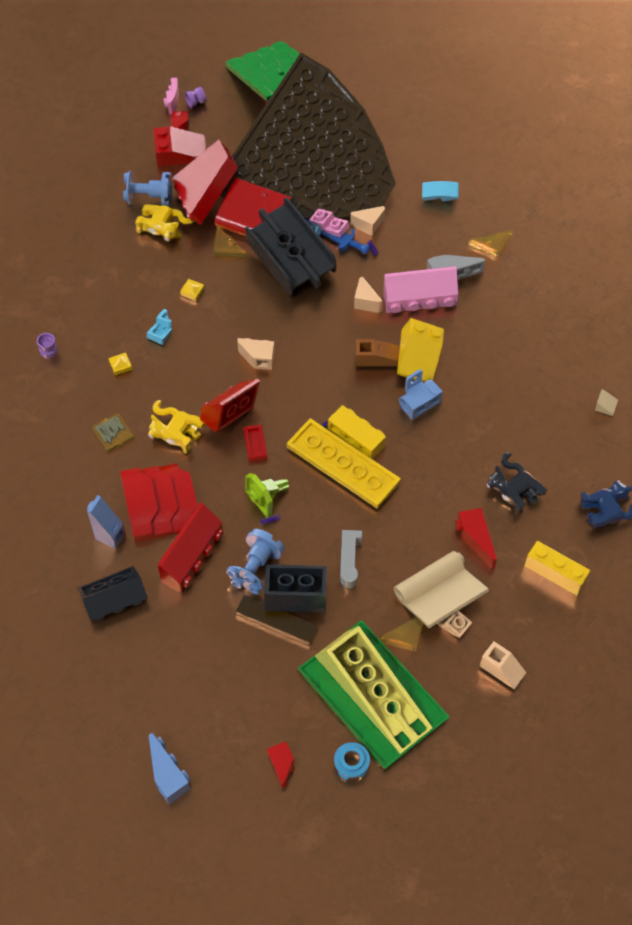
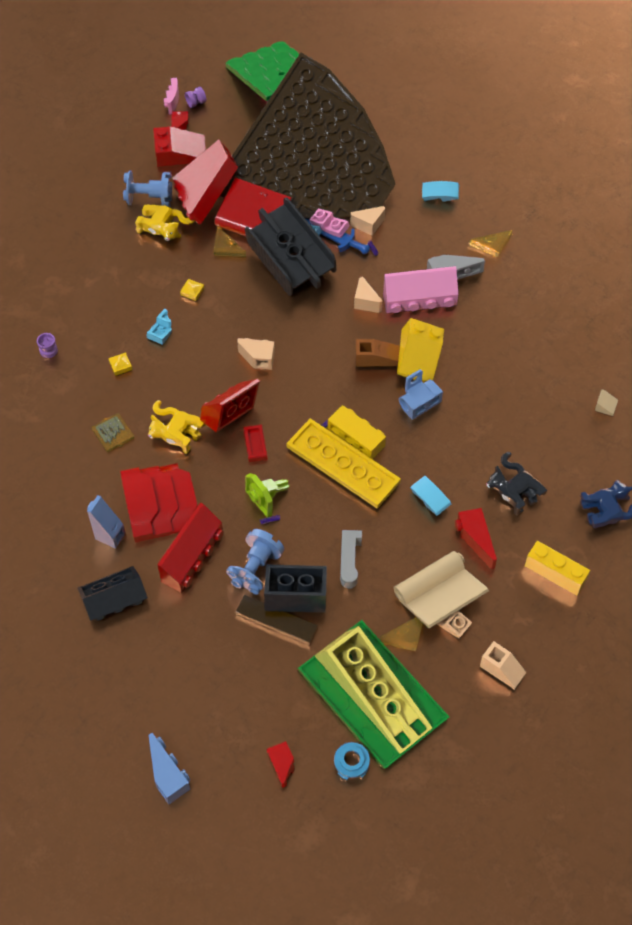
none -> medium azure slope [410,476,452,516]

